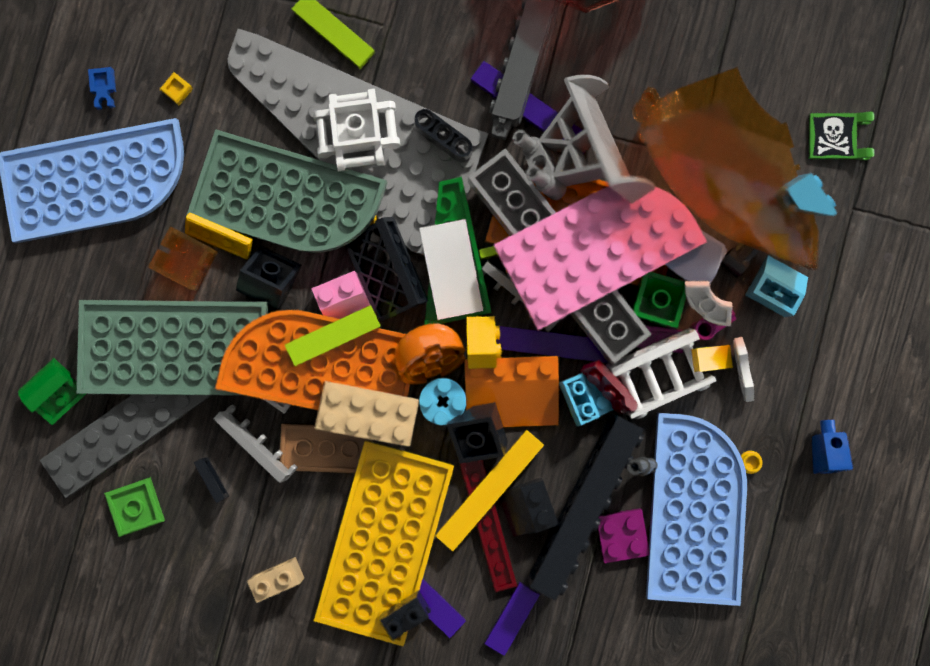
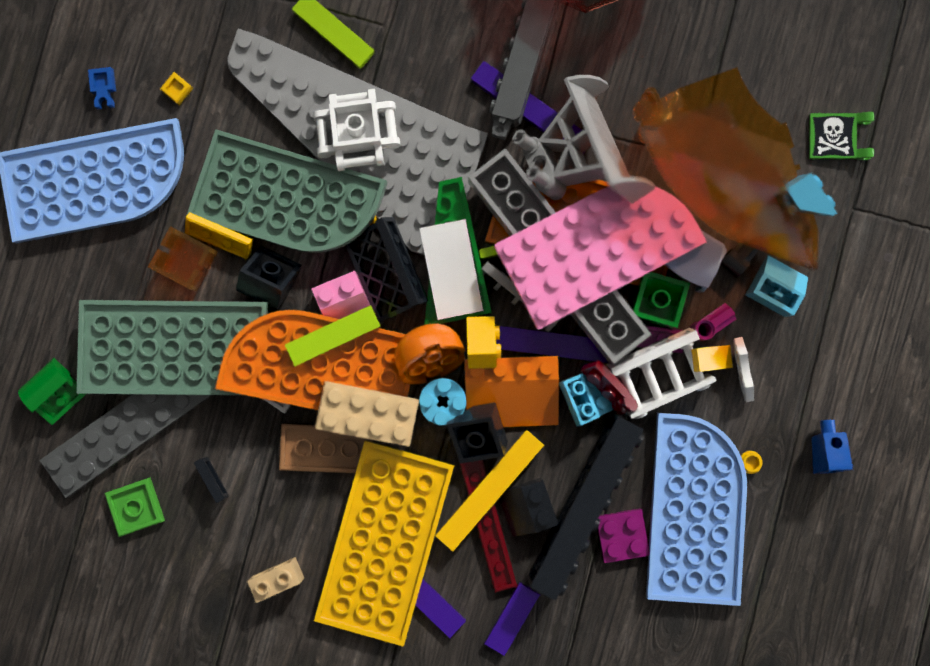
light grey hinge [214,405,298,483] -> none
black hips [380,590,431,641] -> none
black beam [414,109,472,162] -> none
dark grey pin [627,457,658,476] -> none
white tile [685,281,732,326] -> none

